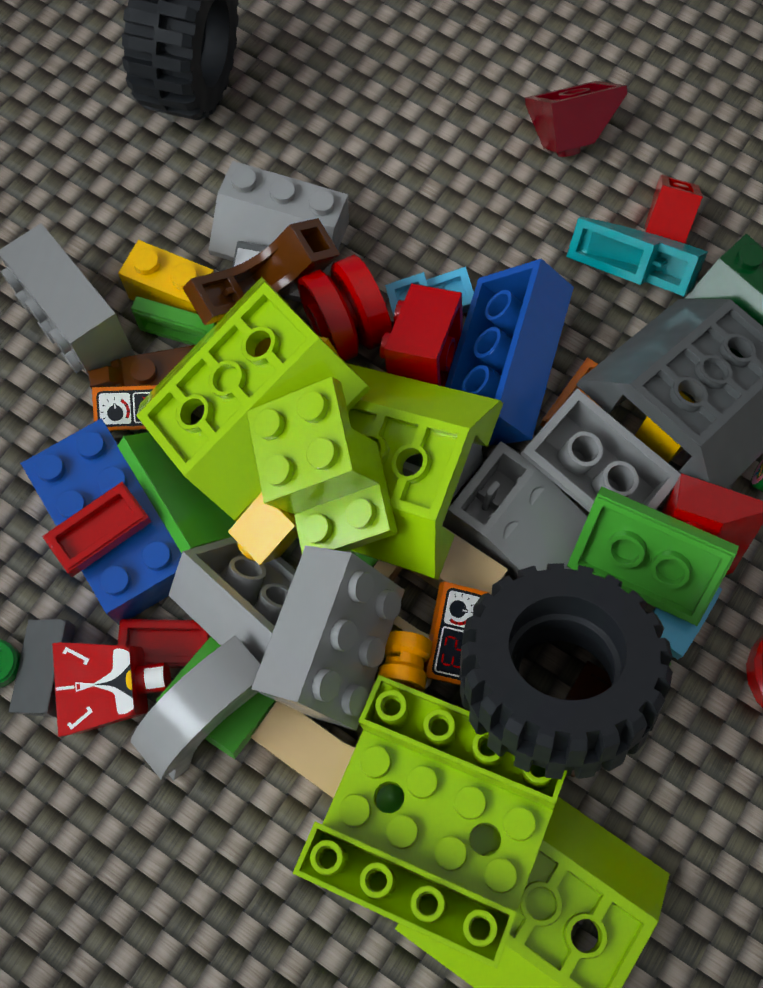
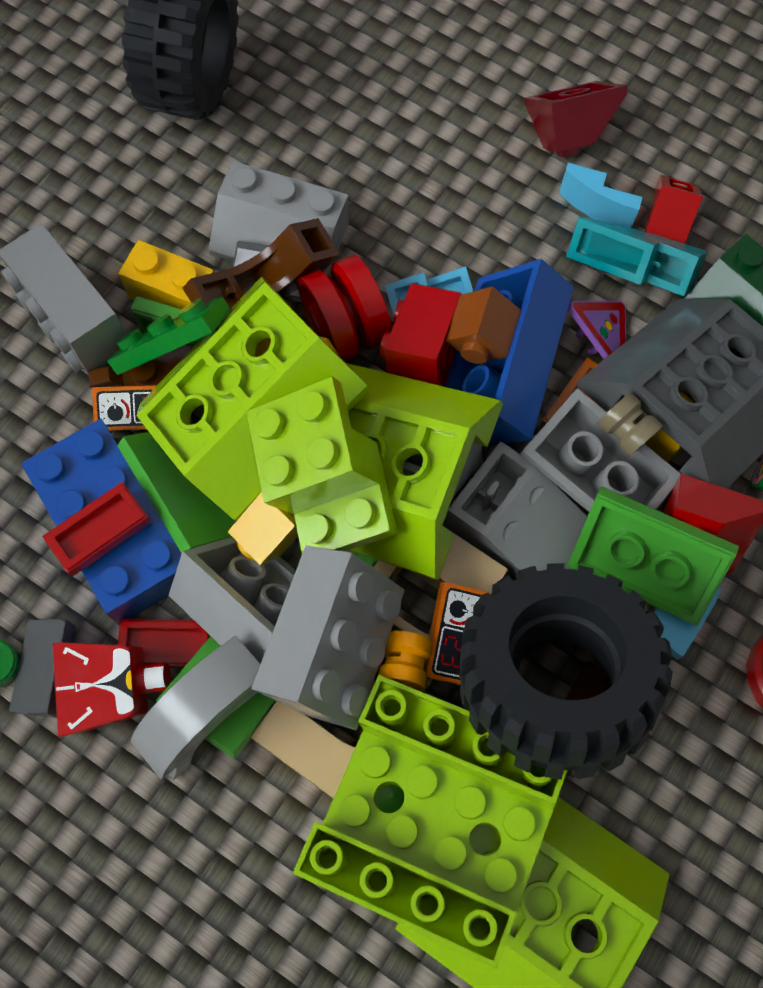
none -> green plate [107,296,232,375]
none -> dark orange brick [445,286,522,364]
none -> medium azure slope [559,163,643,228]
none -> piece [568,301,626,359]
none -> dark tan wheel [597,392,664,457]

